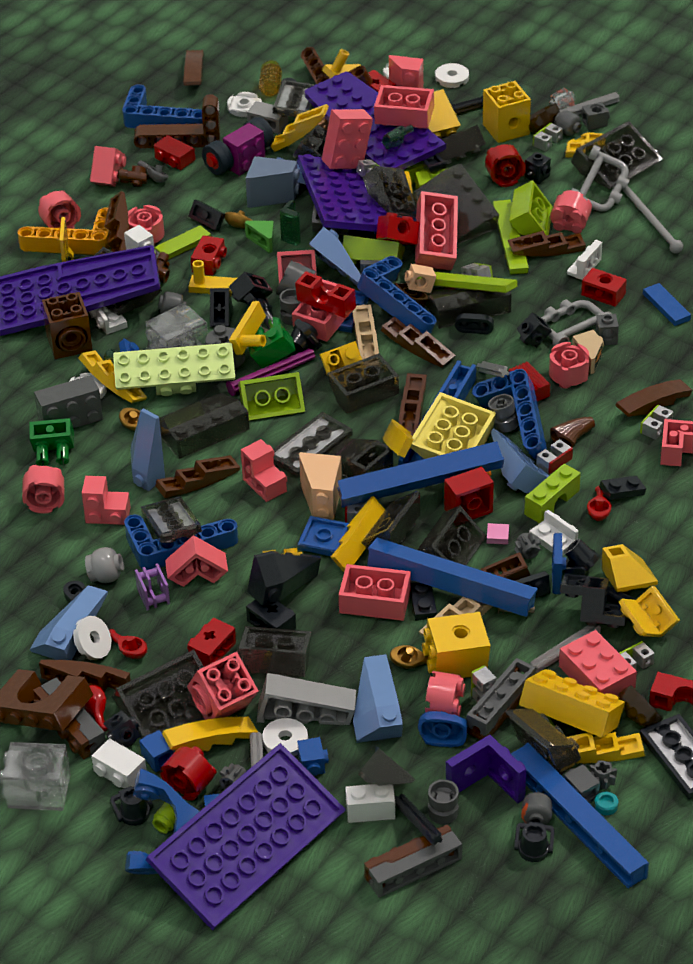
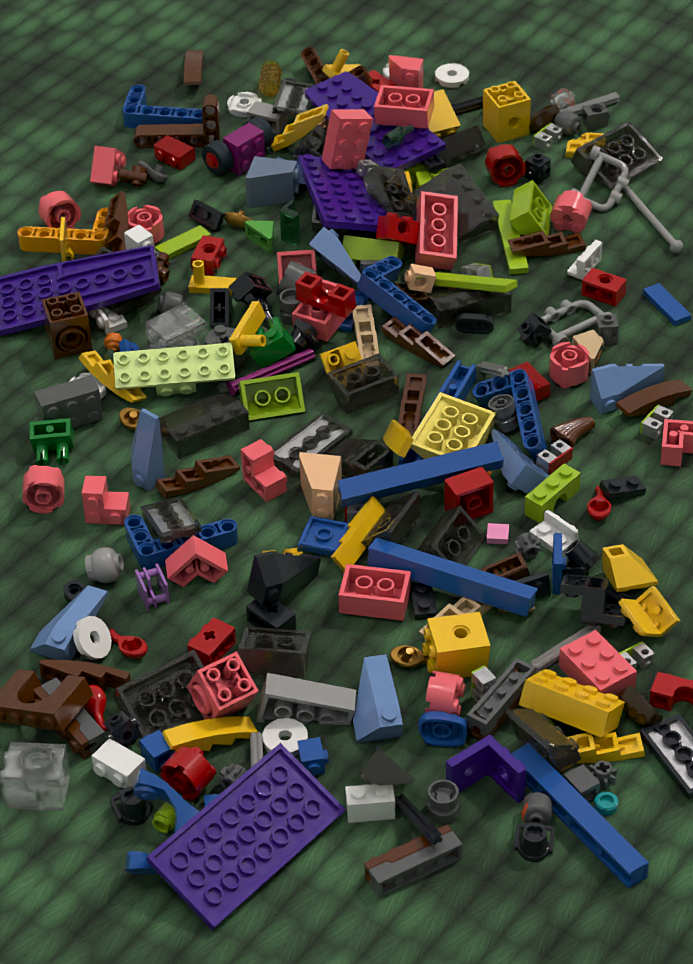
none -> orange plate [104,333,122,354]
none -> medium blue wedge [590,364,665,414]

